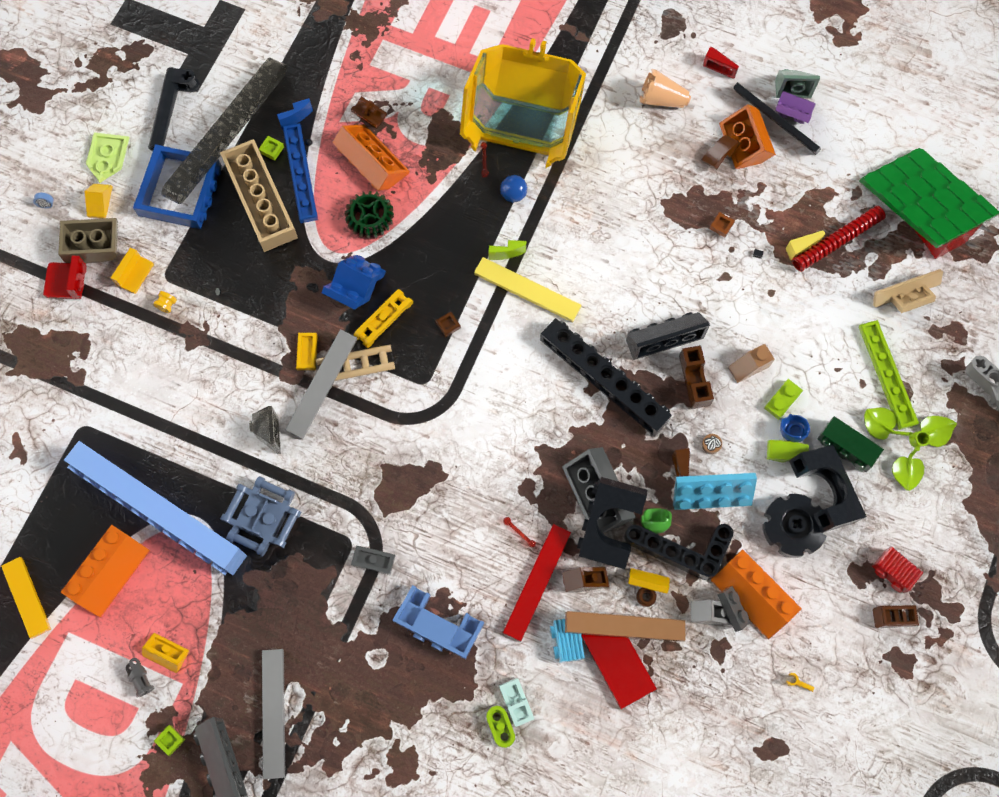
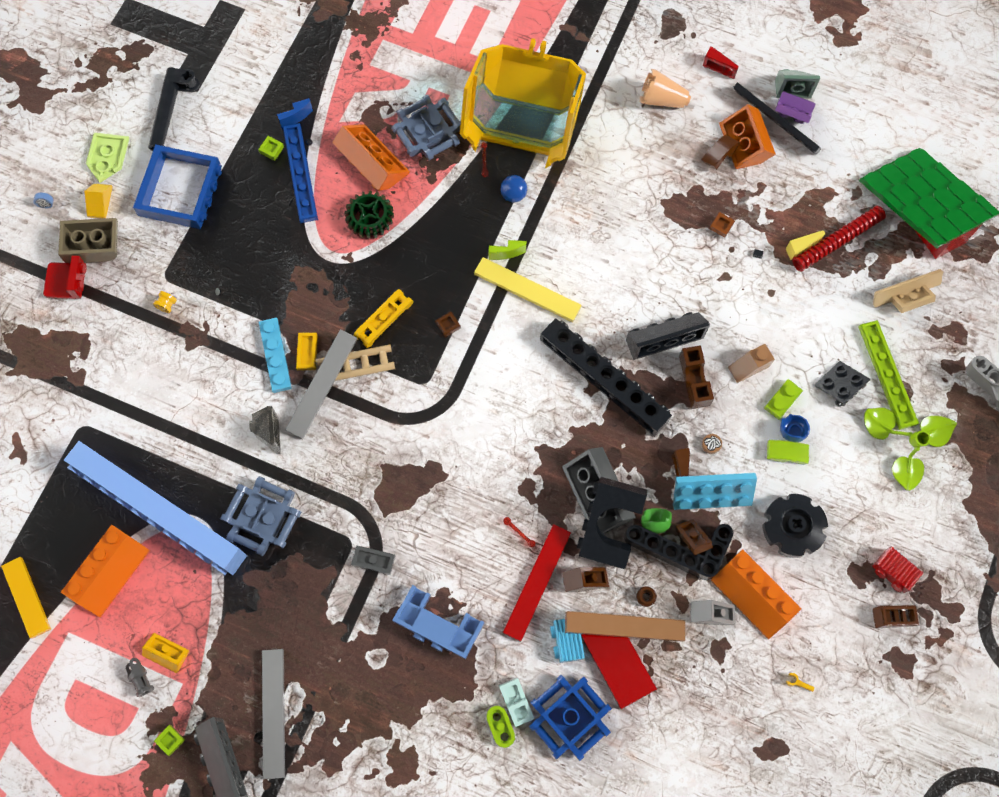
yellow panel [111,247,154,294] -> none
clear smoke beam [161,57,287,204] -> none
tan brick [220,139,298,252] -> none
blue bracket [322,255,386,309] -> none
reddish brown hips [351,96,387,129] -> none
yellow tile [628,568,670,593] -> none
dark grey plate [718,586,750,632] -> none
black arch [789,445,867,533] -> none
dark green brick [817,416,884,472] -> none
none -> medium azure plate [259,318,292,393]
none -> sand blue brick [391,95,461,161]
none -> blue brick [529,675,612,761]
none -> reddish brown plate [676,519,713,555]
none -> black hinge [815,361,870,407]

